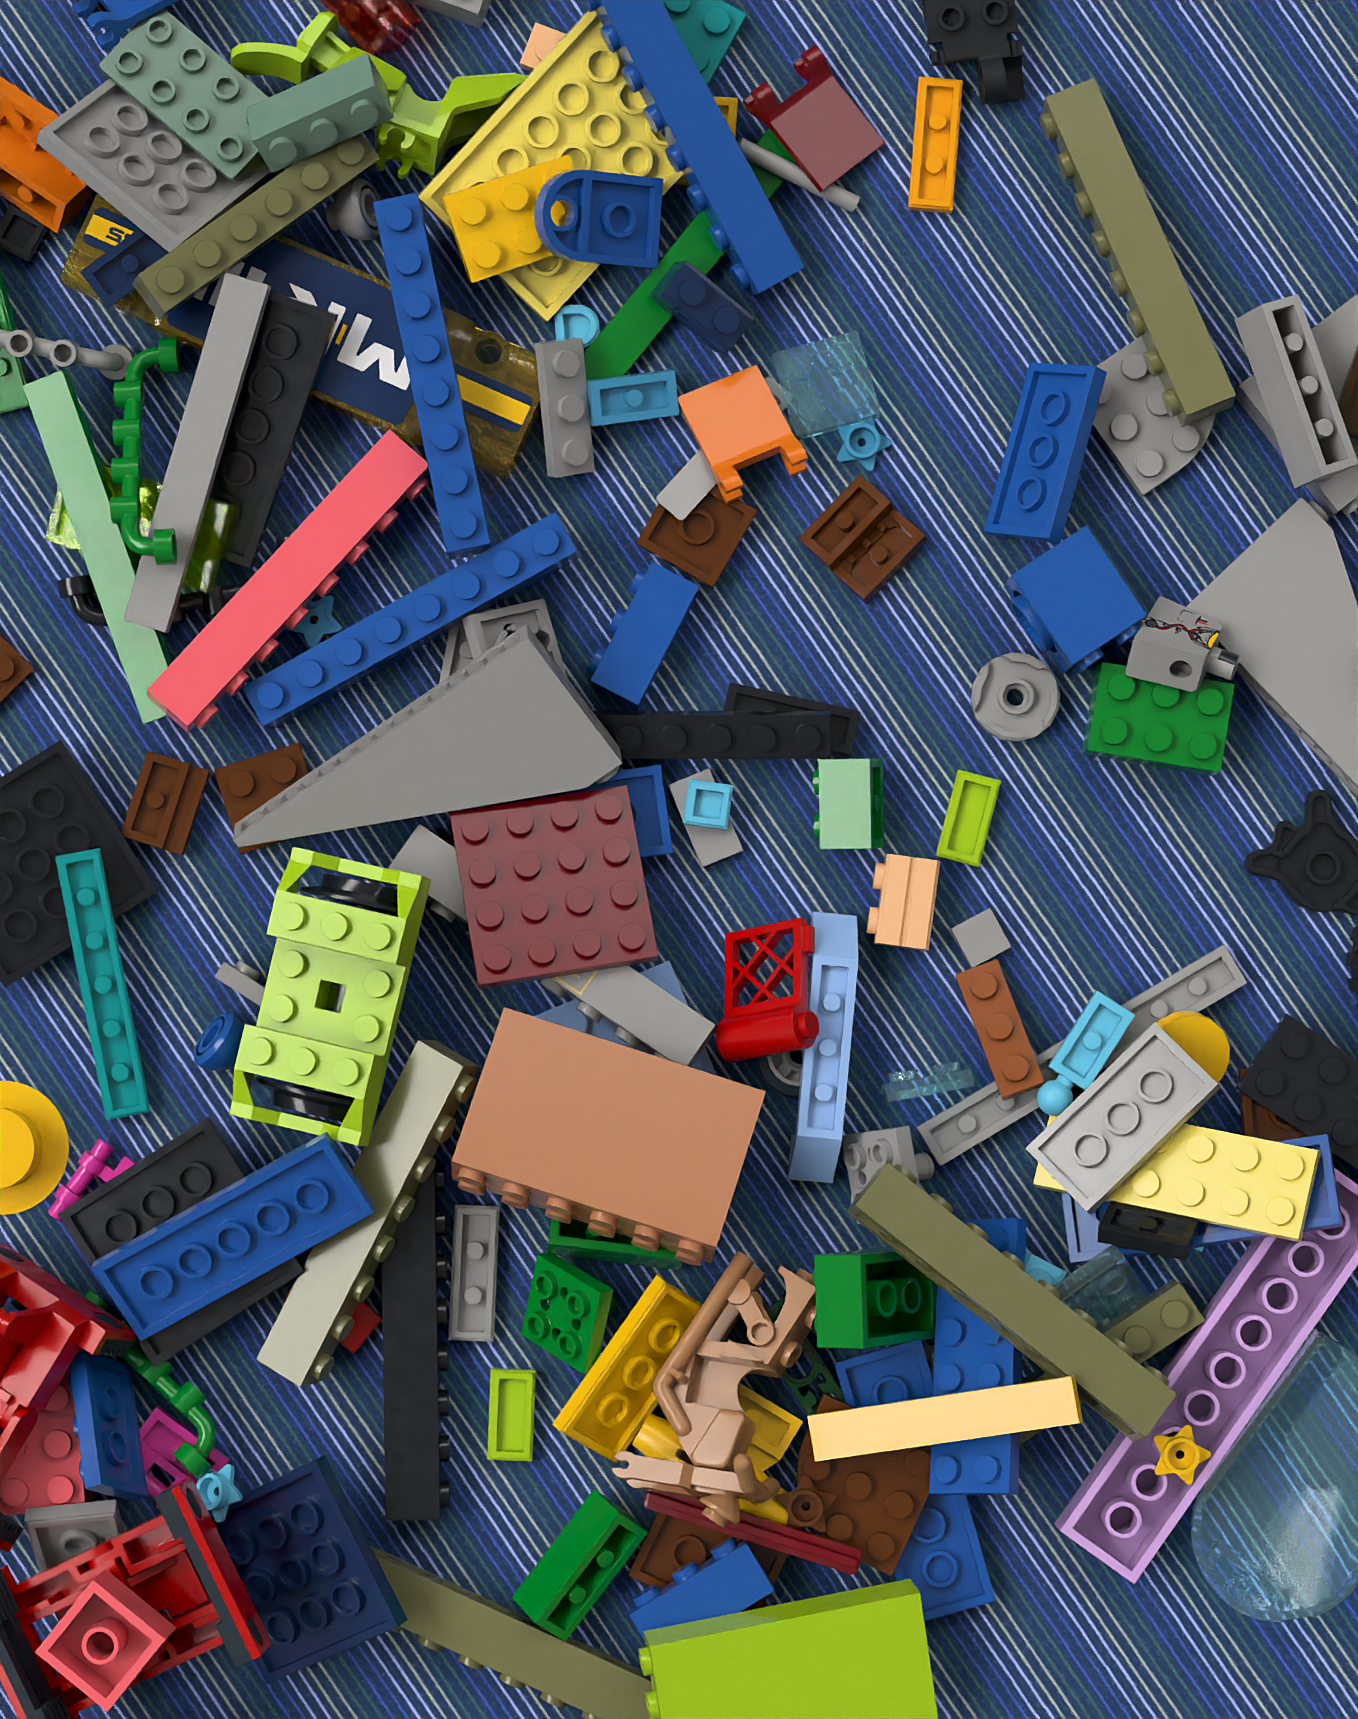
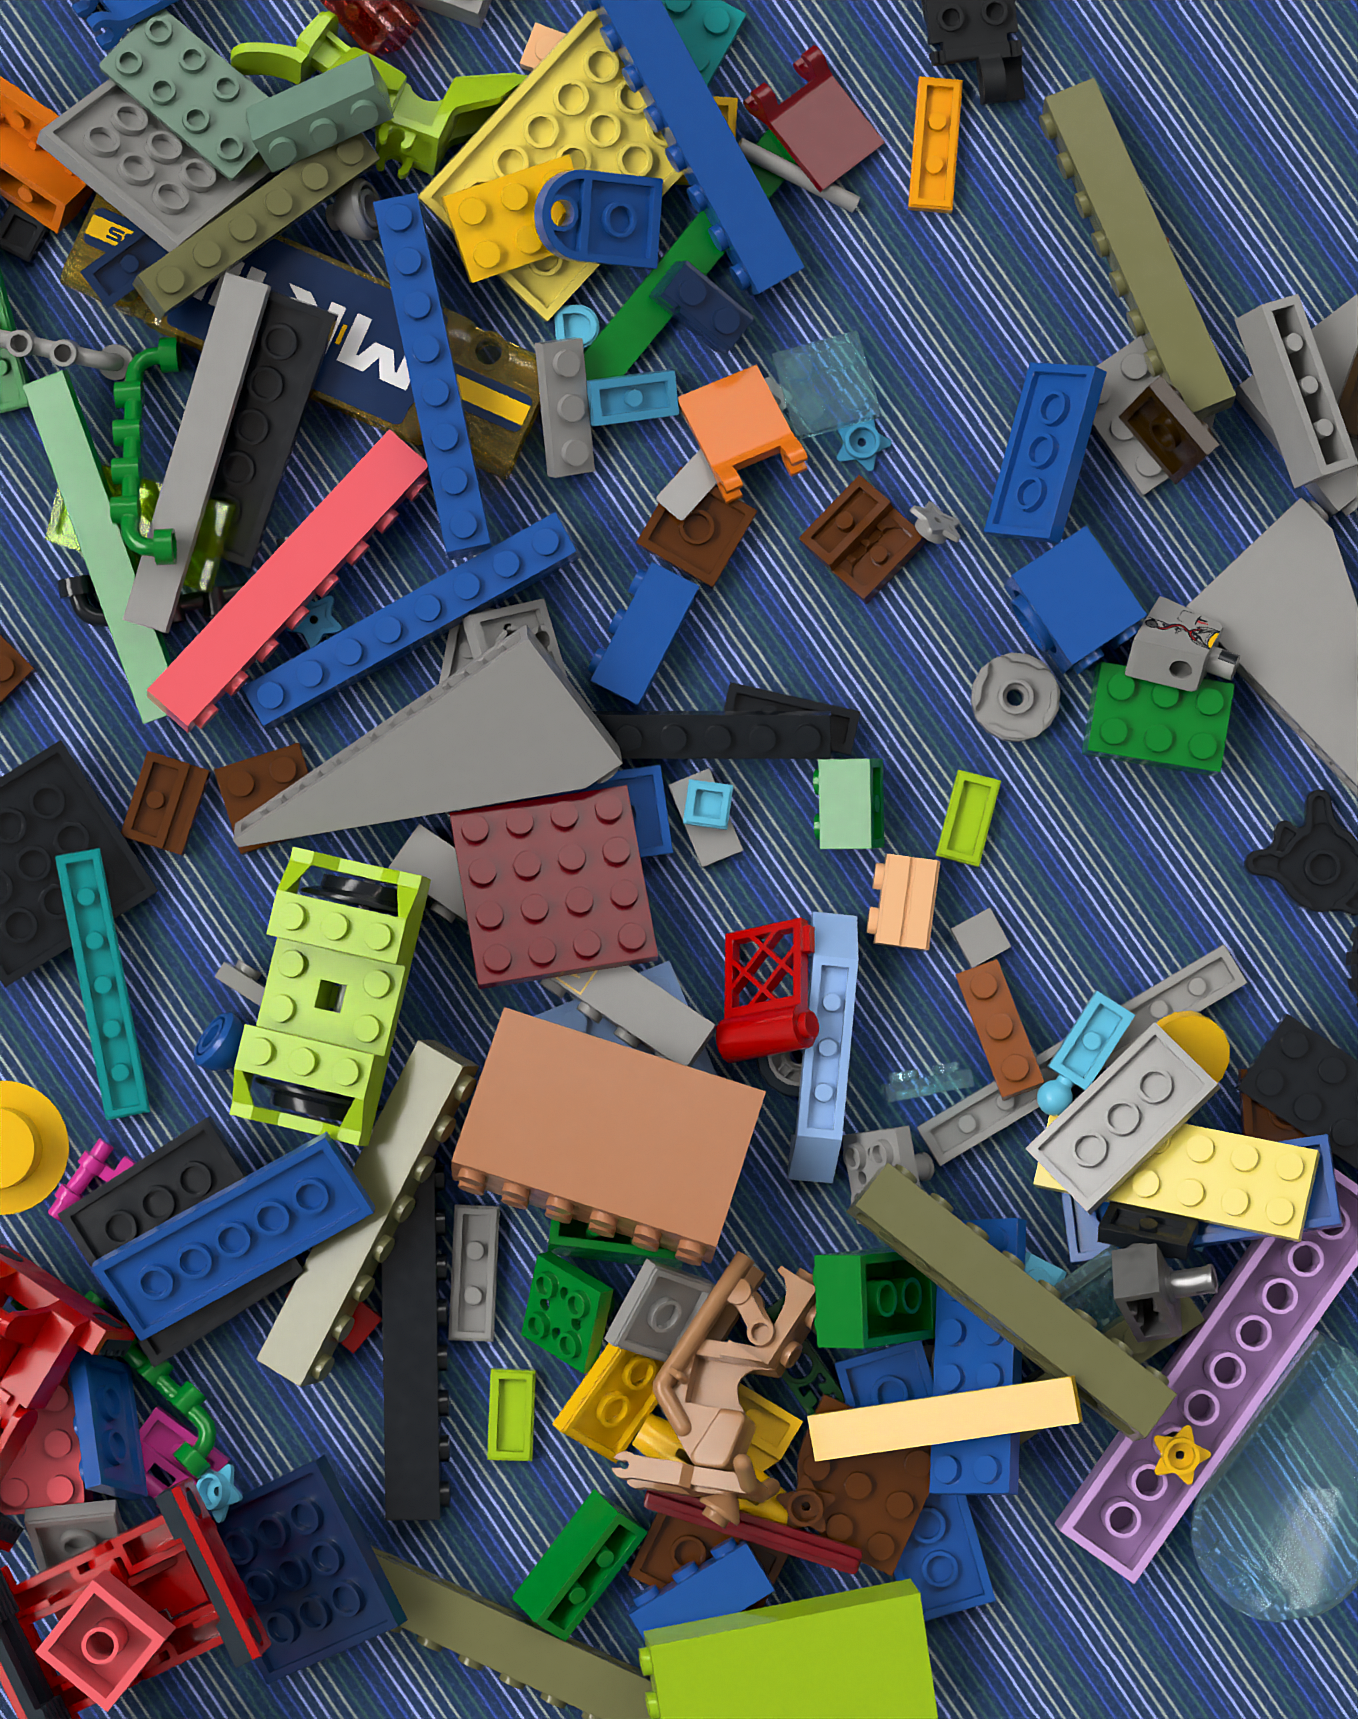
none -> light grey tile [604,1258,715,1362]
none -> light grey plate [910,501,960,544]
none -> flat silver brick [1112,1243,1218,1343]
none -> dark brown plate [1119,376,1219,485]

